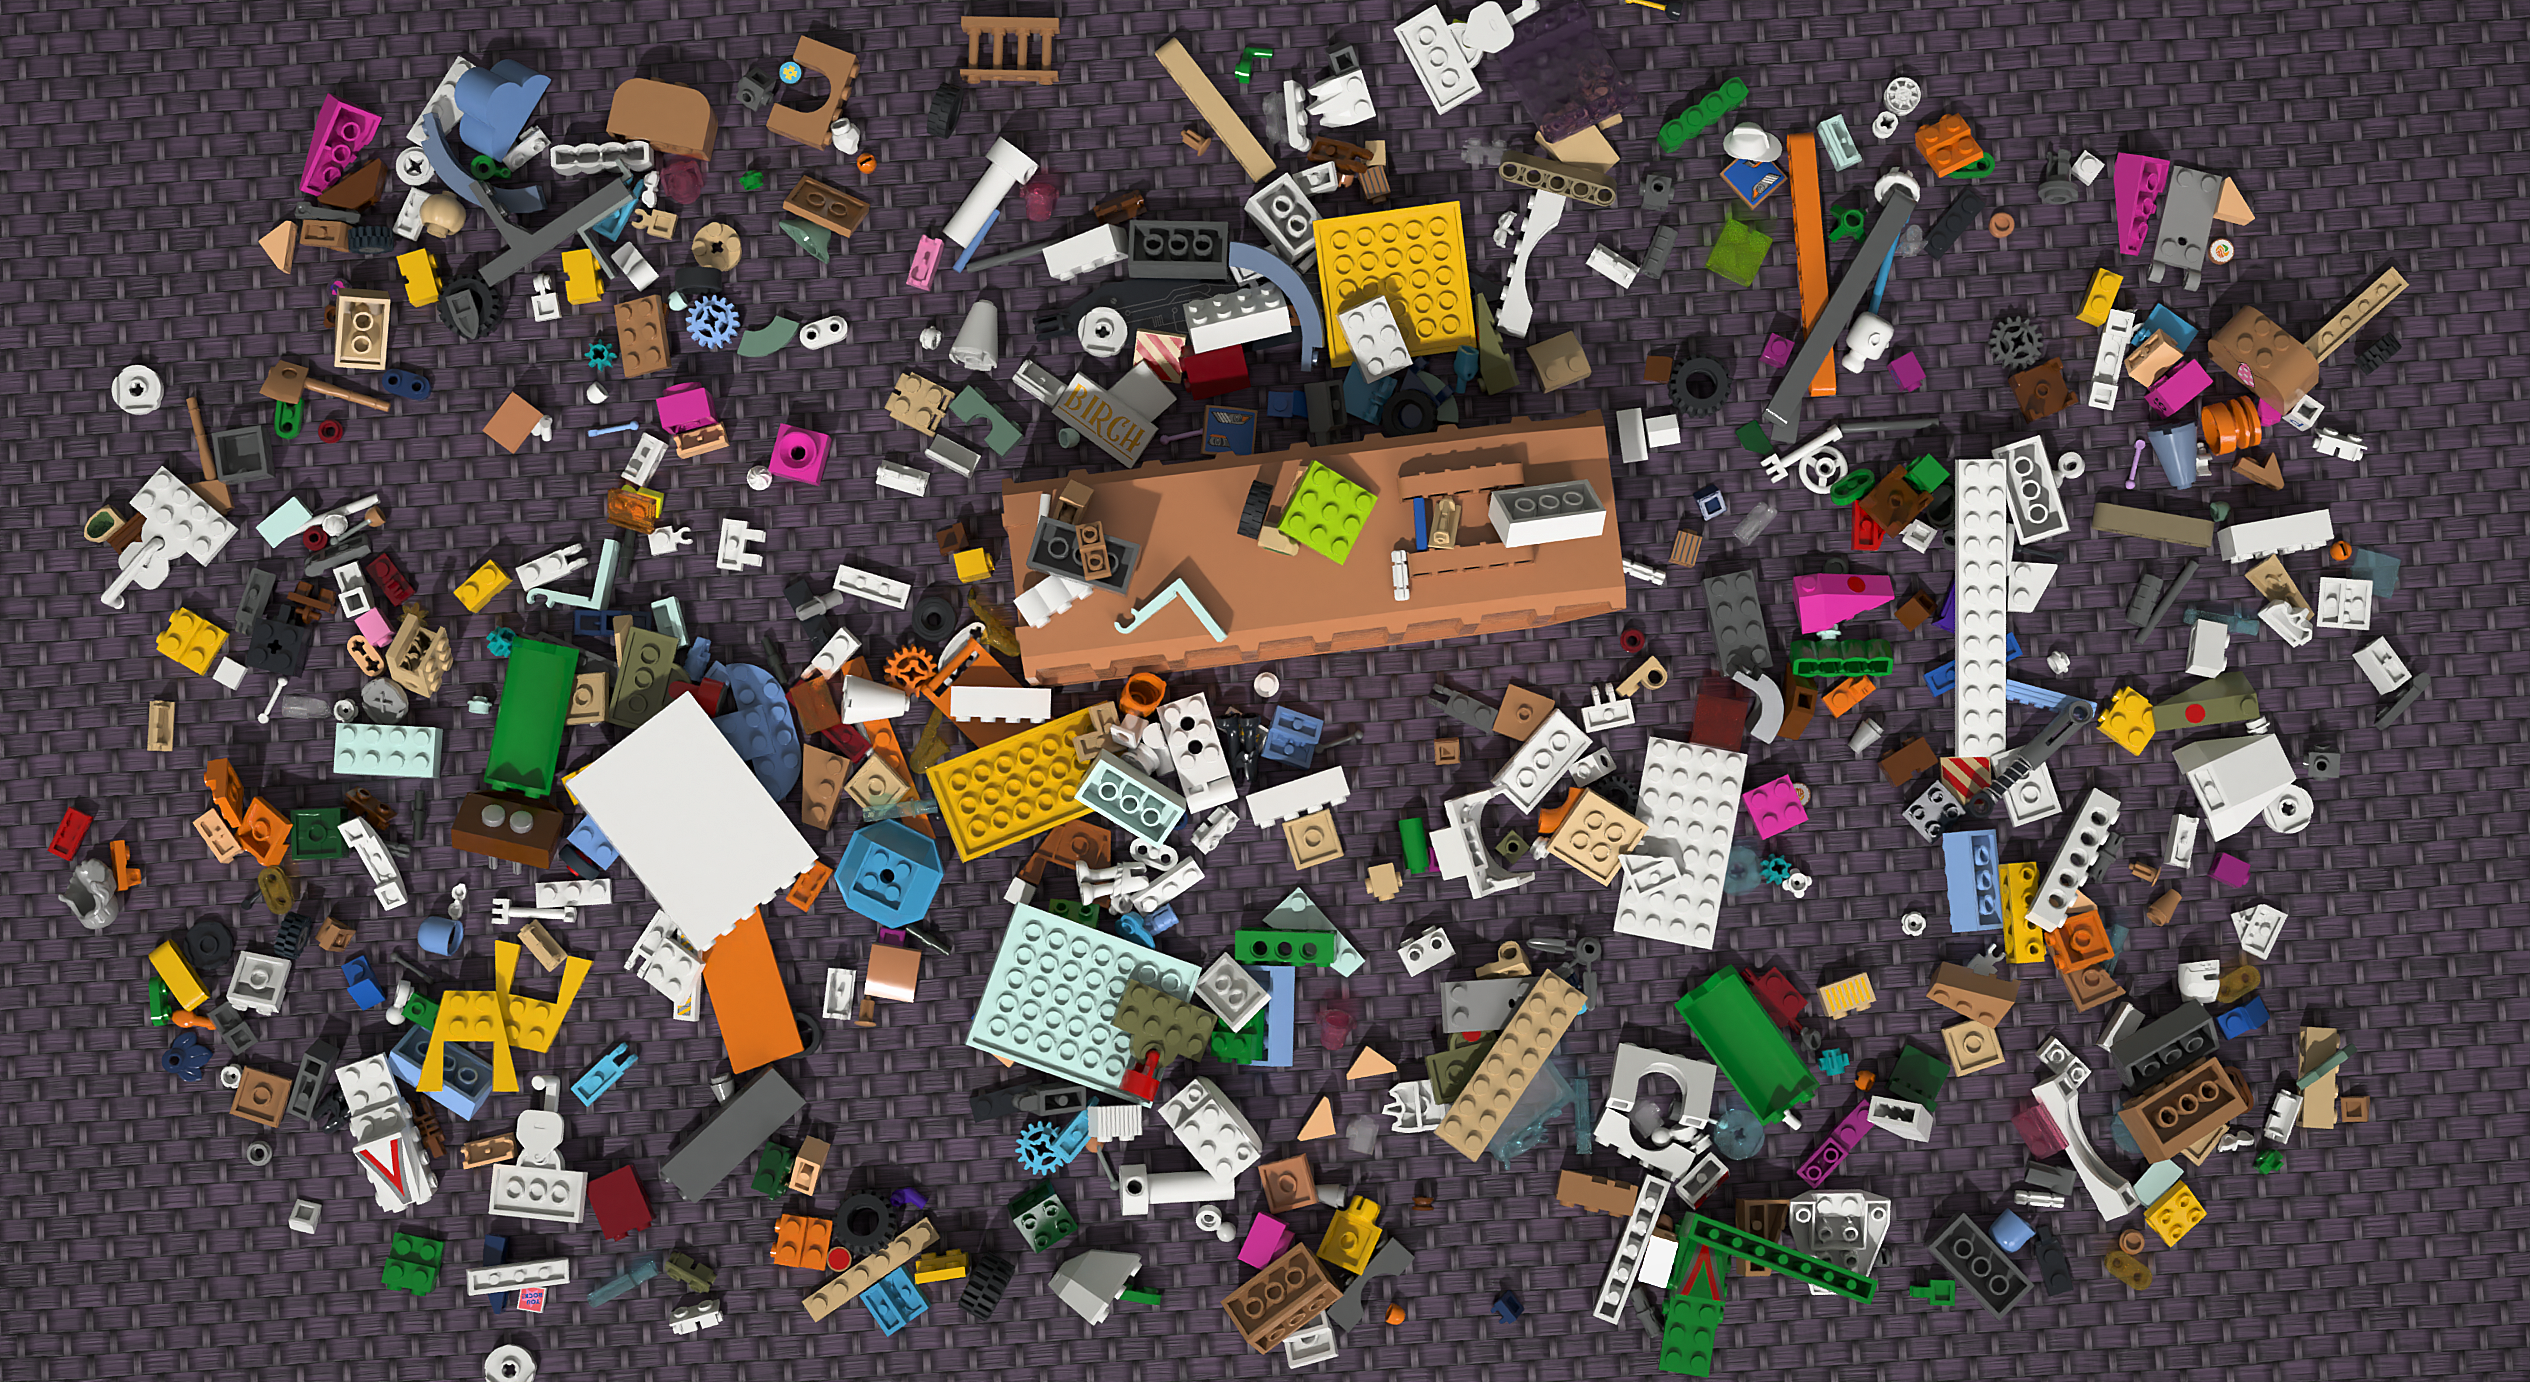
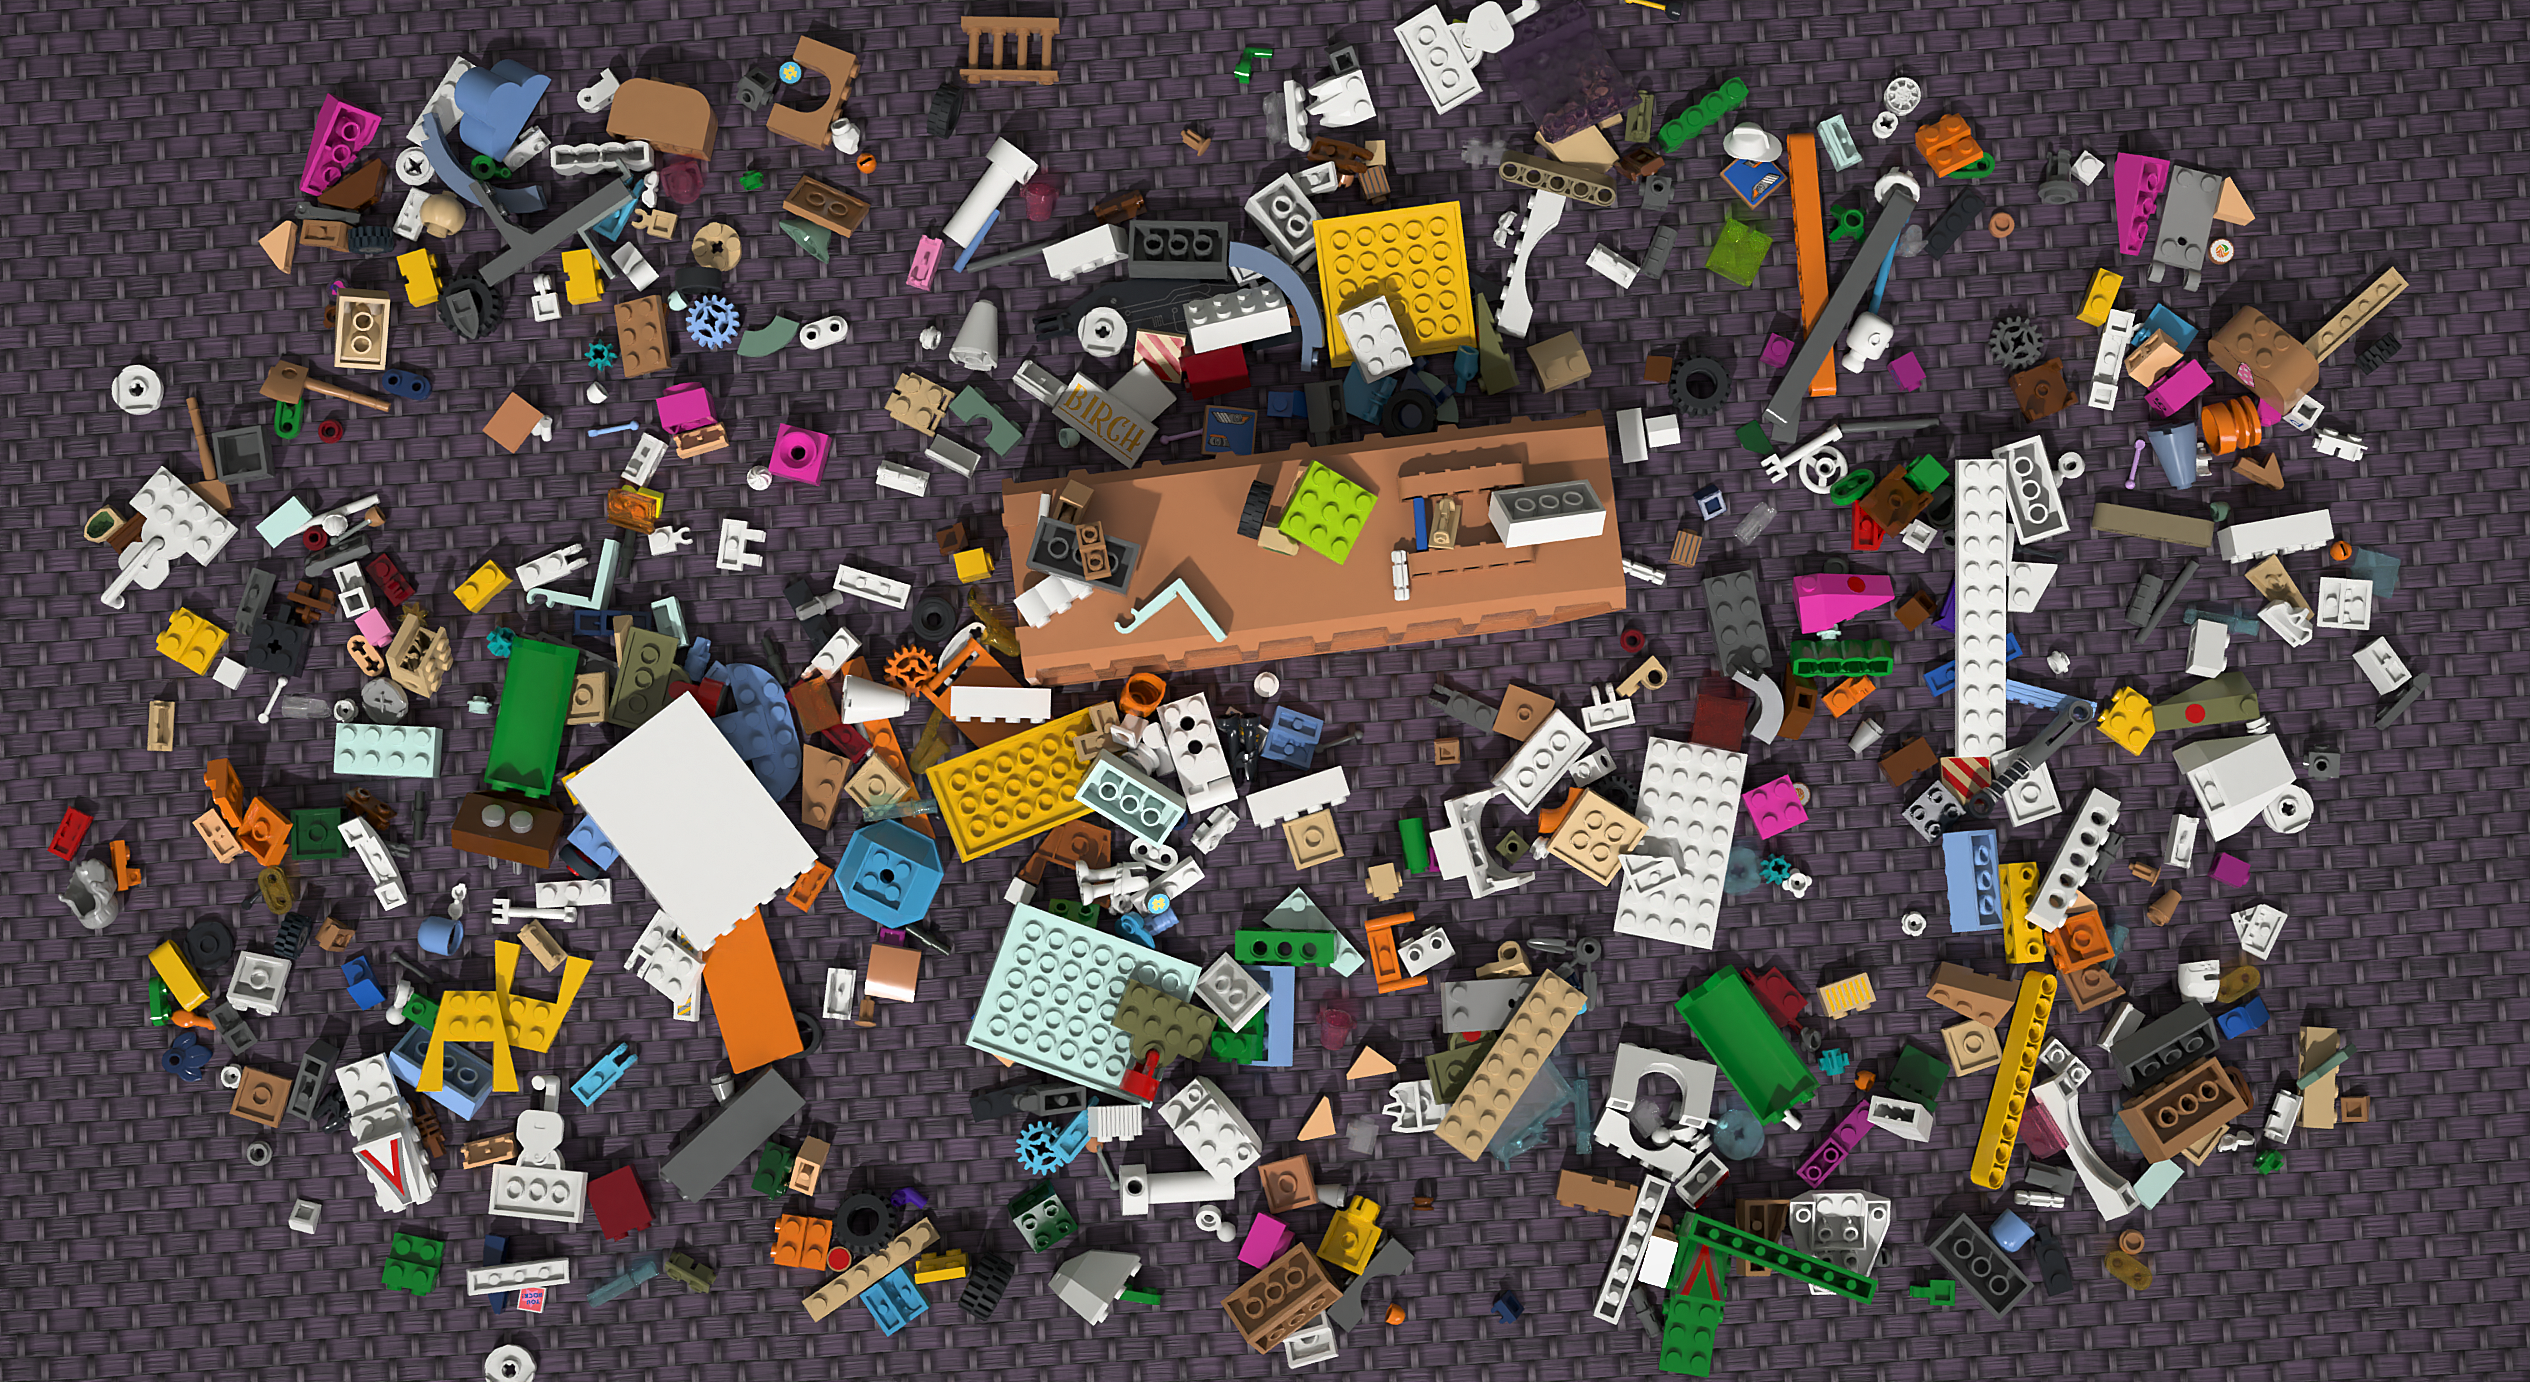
white hinge [669,1299,724,1335] -> none
tan beam [1154,37,1276,183] -> none
white plate [1966,944,2006,976] -> none
yellow plate [2143,1180,2207,1247] -> none
none -> white leg [577,68,621,113]
none -> tile [1144,889,1170,915]
none -> orange plate [1364,911,1428,994]
none -> reddish brown plate [1613,146,1665,182]
none -> olive hinge [1625,90,1654,143]
none -> yellow beam [1970,970,2057,1189]

